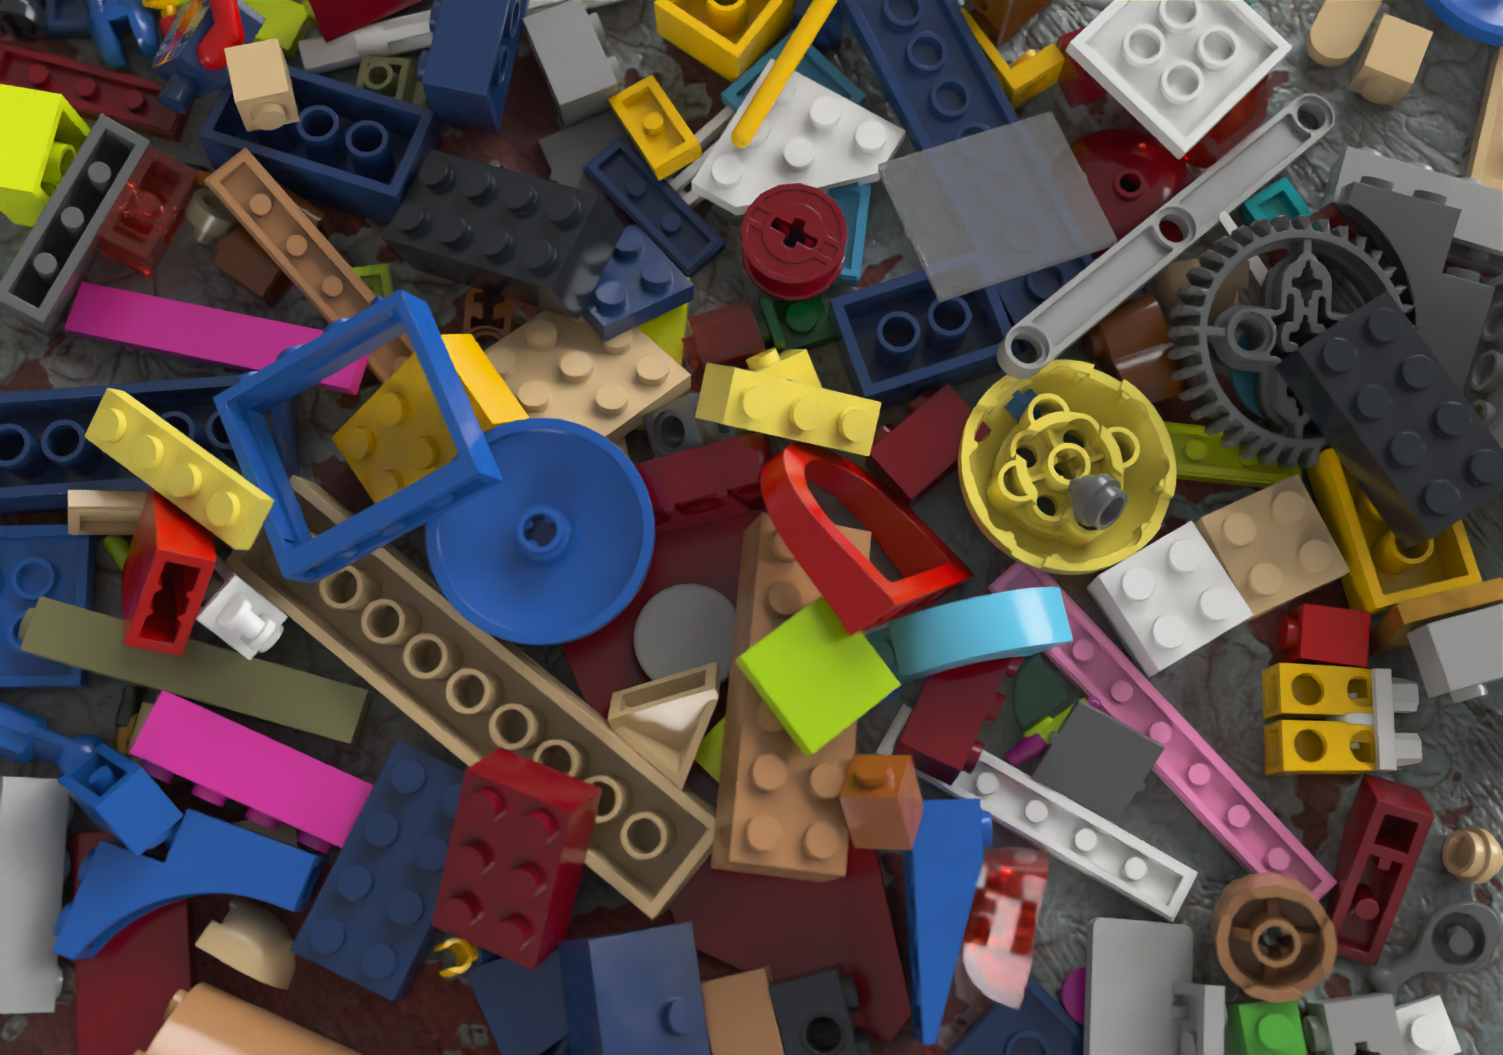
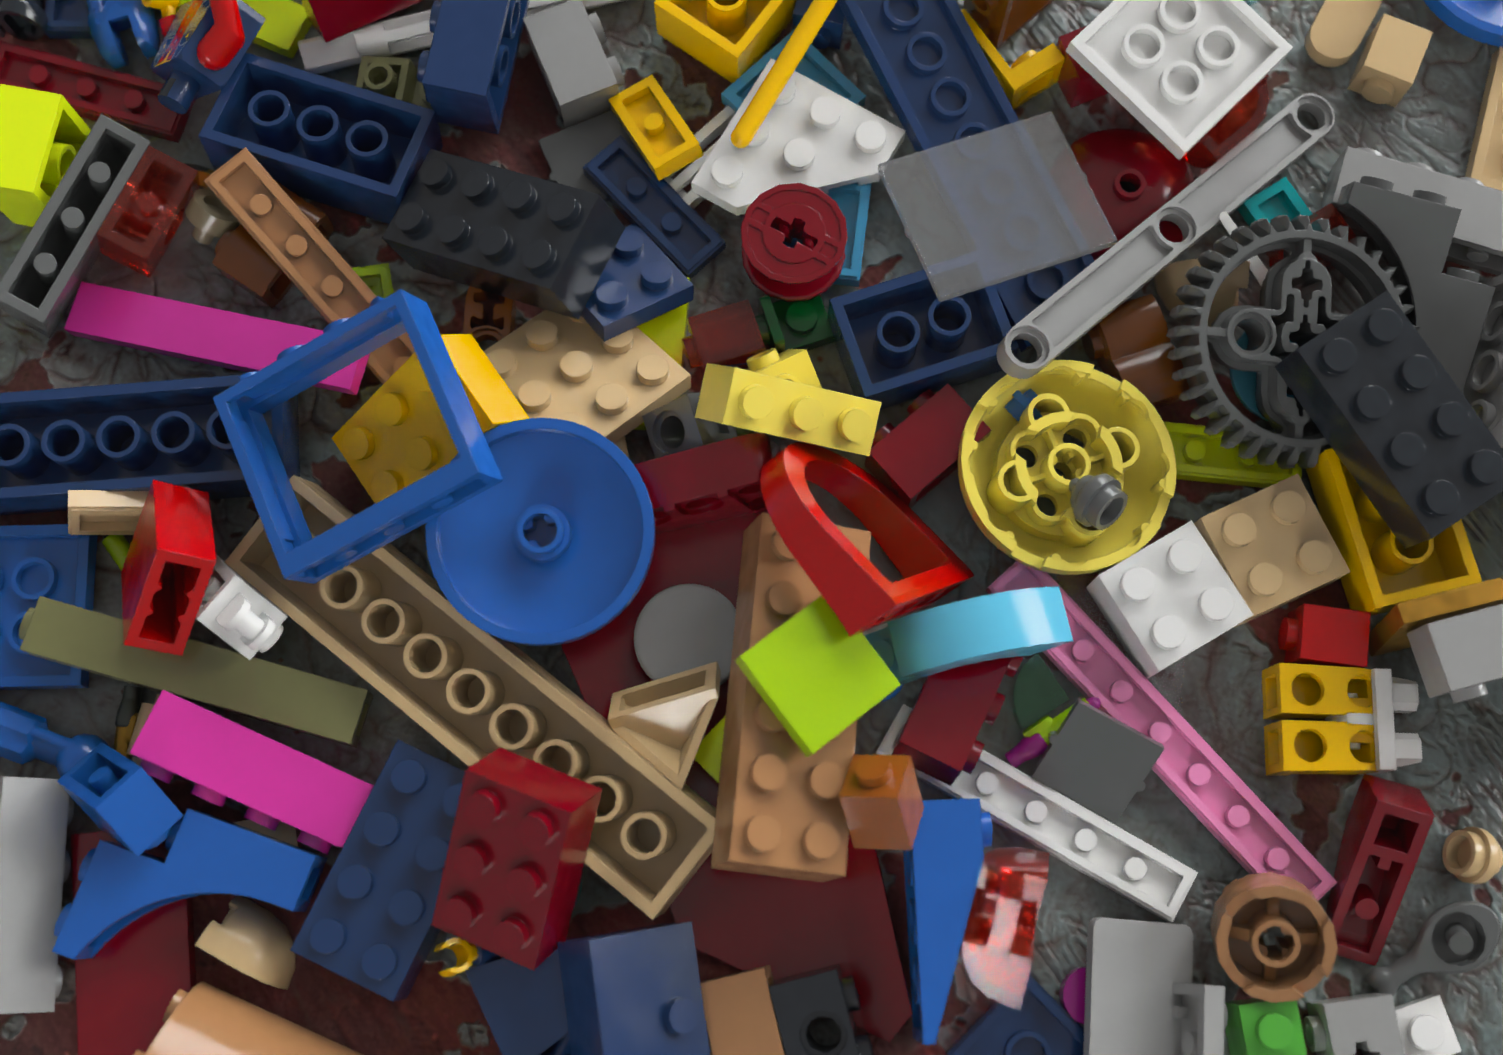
light yellow plate [84,388,274,550] -> none
tan brick [224,38,300,132] -> none

